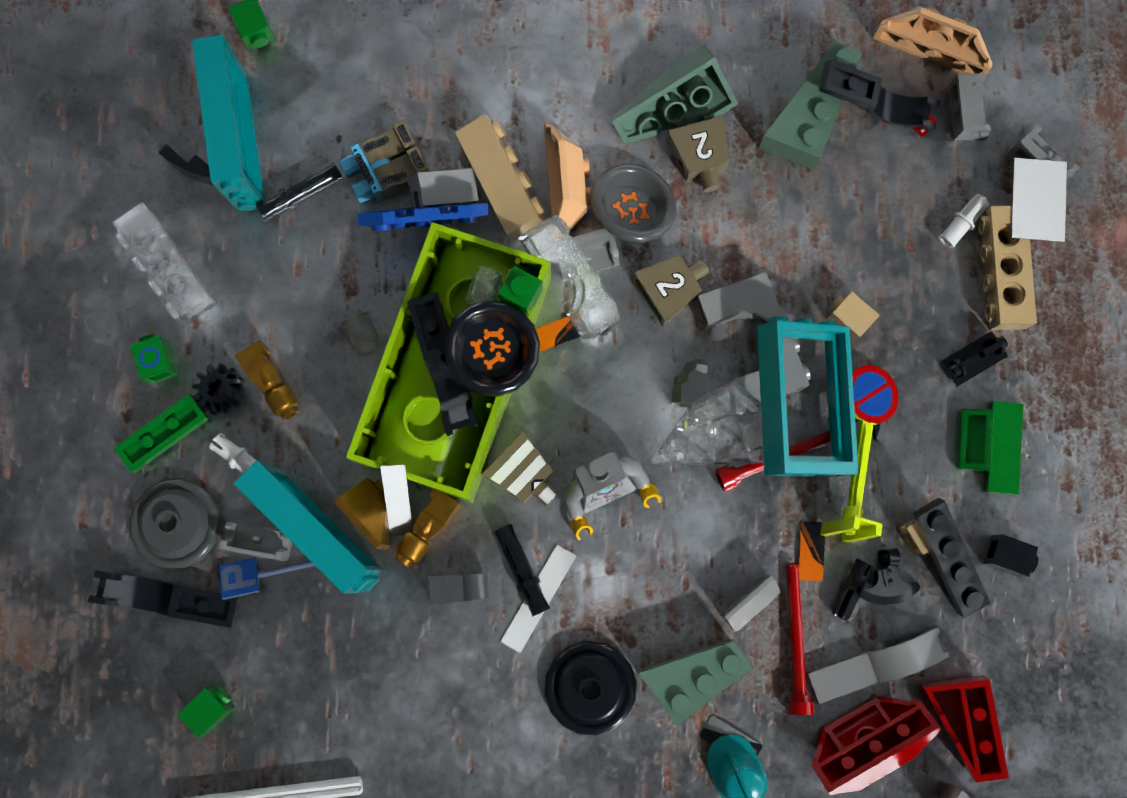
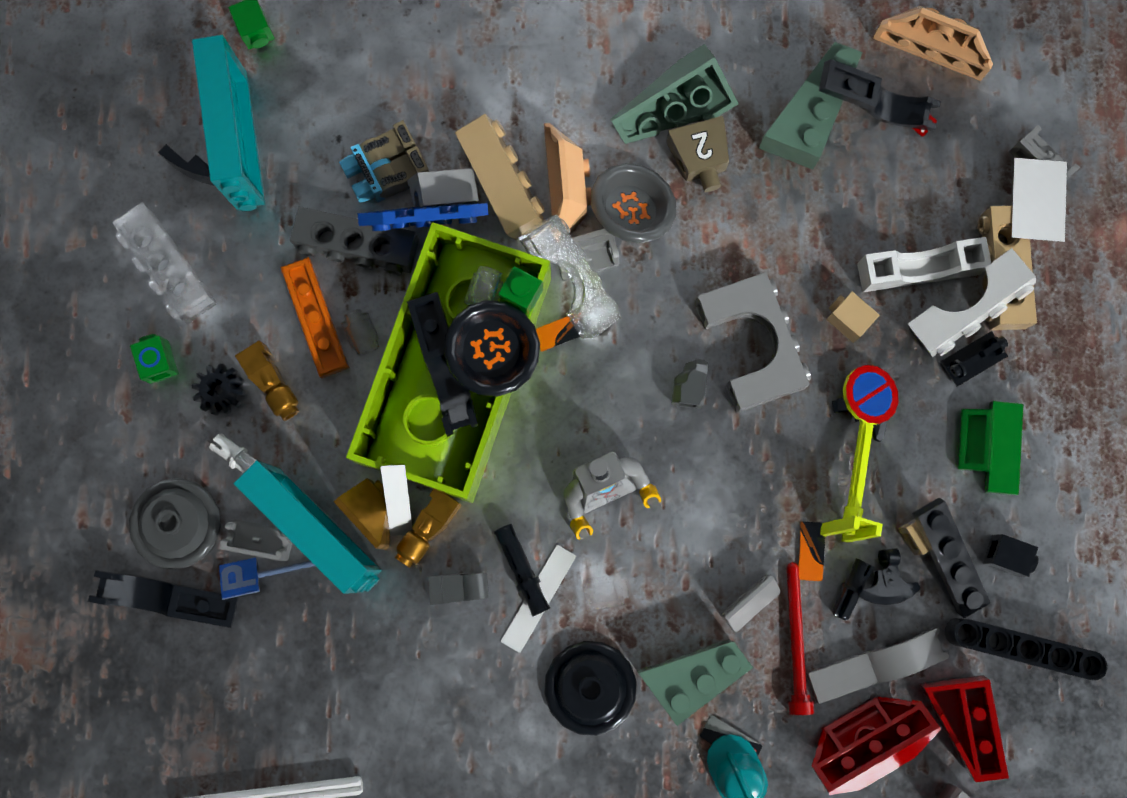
green plate [114,394,209,473] -> none
green brick [177,685,235,738] -> none
black pin [256,163,344,222] -> none
torso [482,431,558,507] -> none
dark tan torso [633,255,710,327] -> none
clear wedge [652,381,764,466] -> none
red piece [715,431,831,492] -> none
teal door [757,316,859,477] -> none
white axle [938,194,989,249] -> none
light grey hinge [949,73,991,141] -> none
none -> orange tile [280,257,350,379]
none -> dark grey brick [290,207,419,275]
none -> white arch [857,237,991,292]
none -> white arch [908,248,1036,357]
none -> black beam [945,618,1107,680]

